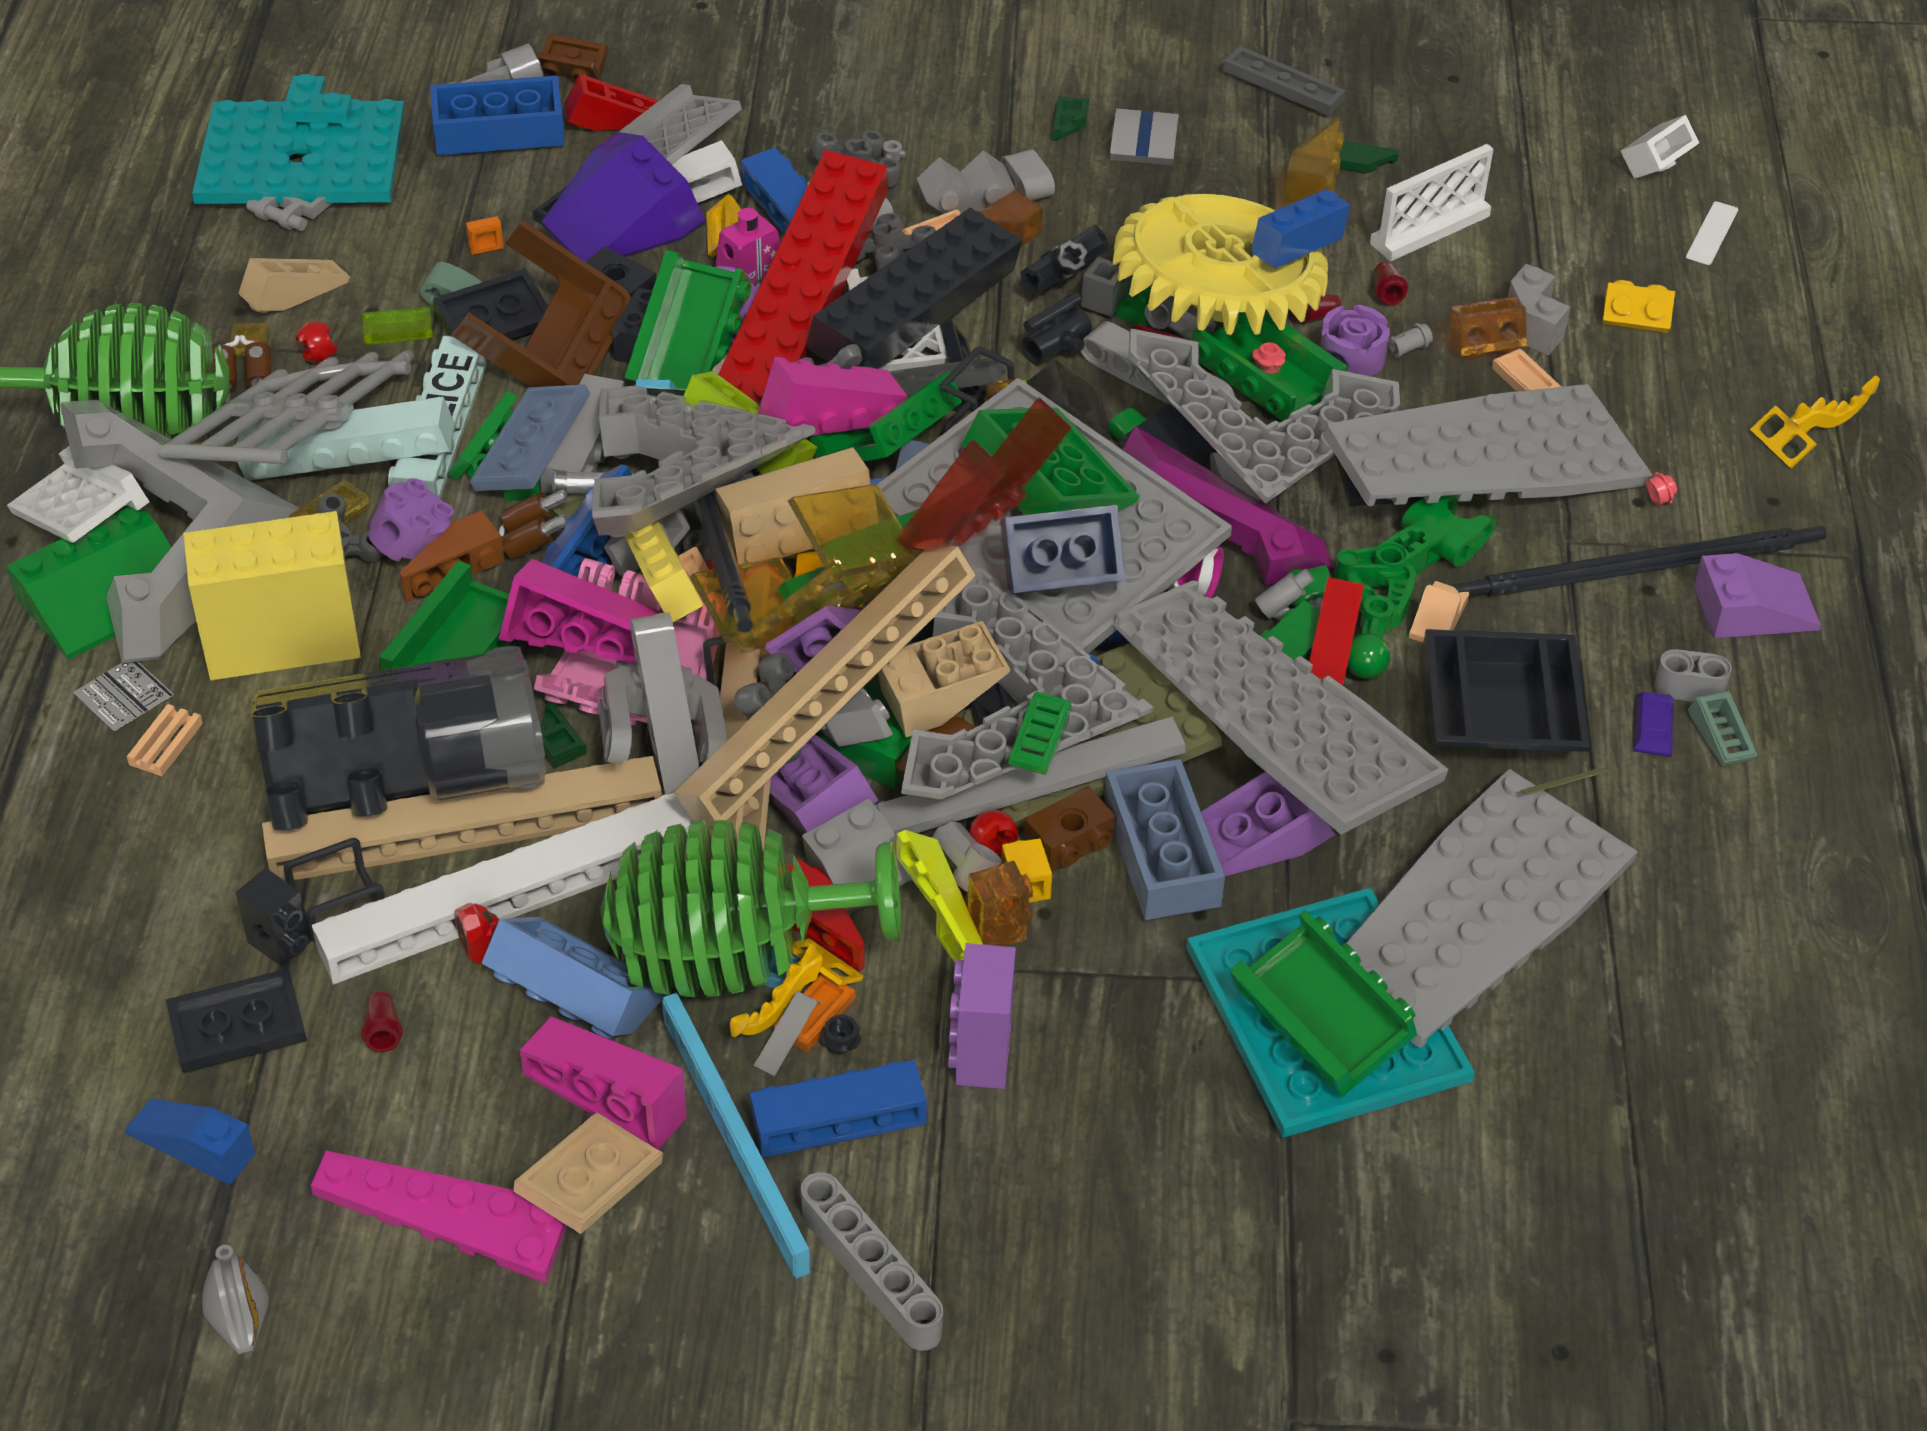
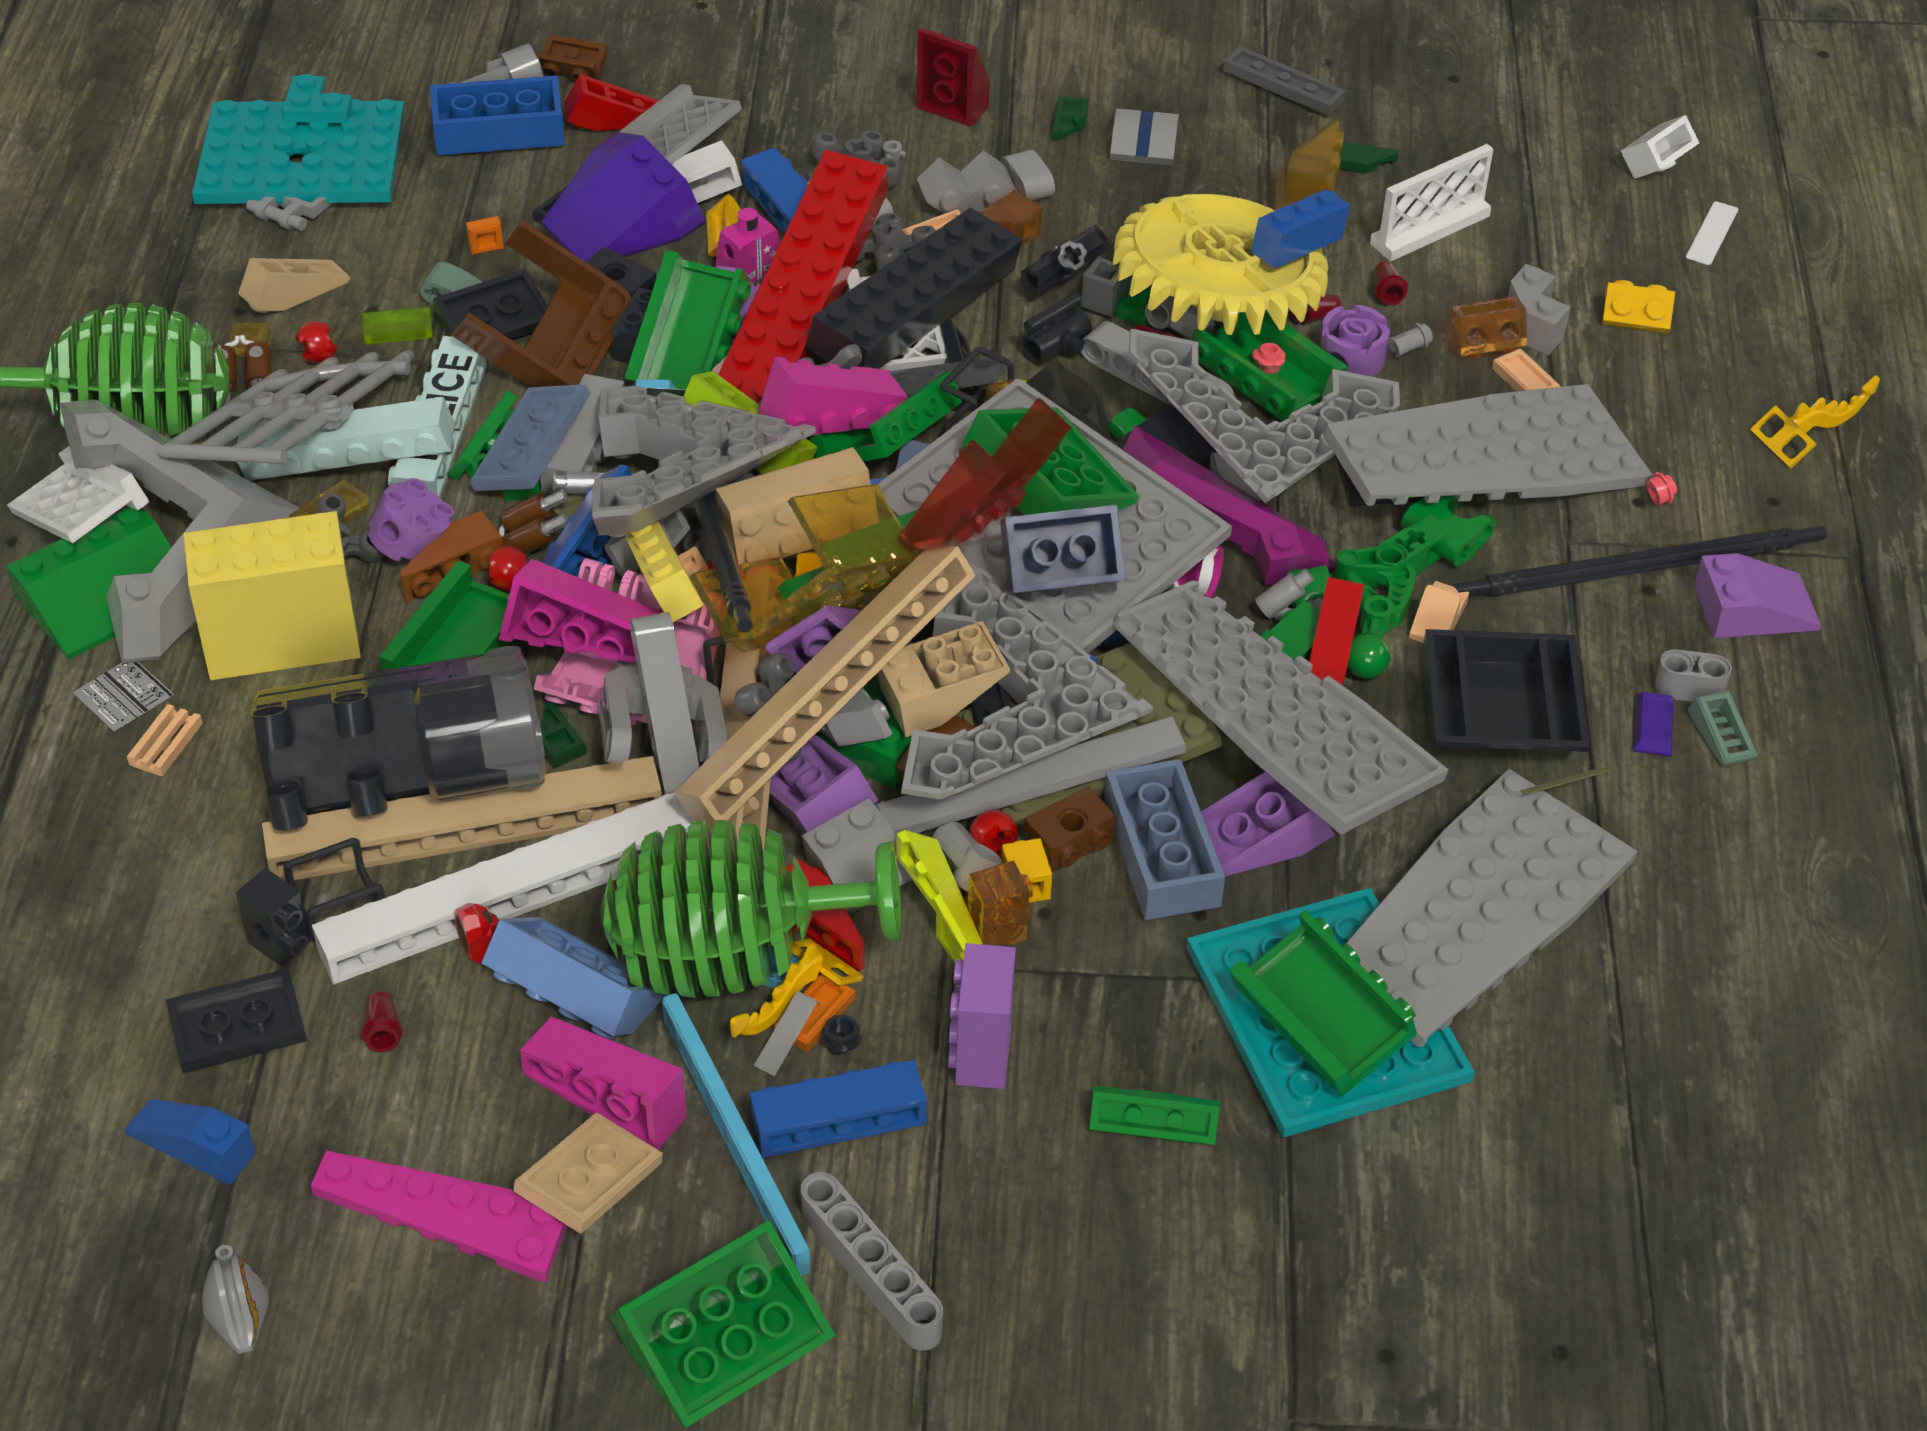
green slope [1008,692,1071,775] -> none
none -> red piece [489,545,527,592]
none -> green slope [608,1220,836,1428]
none -> dark red slope [916,28,990,127]
none -> green plate [1089,1085,1220,1145]

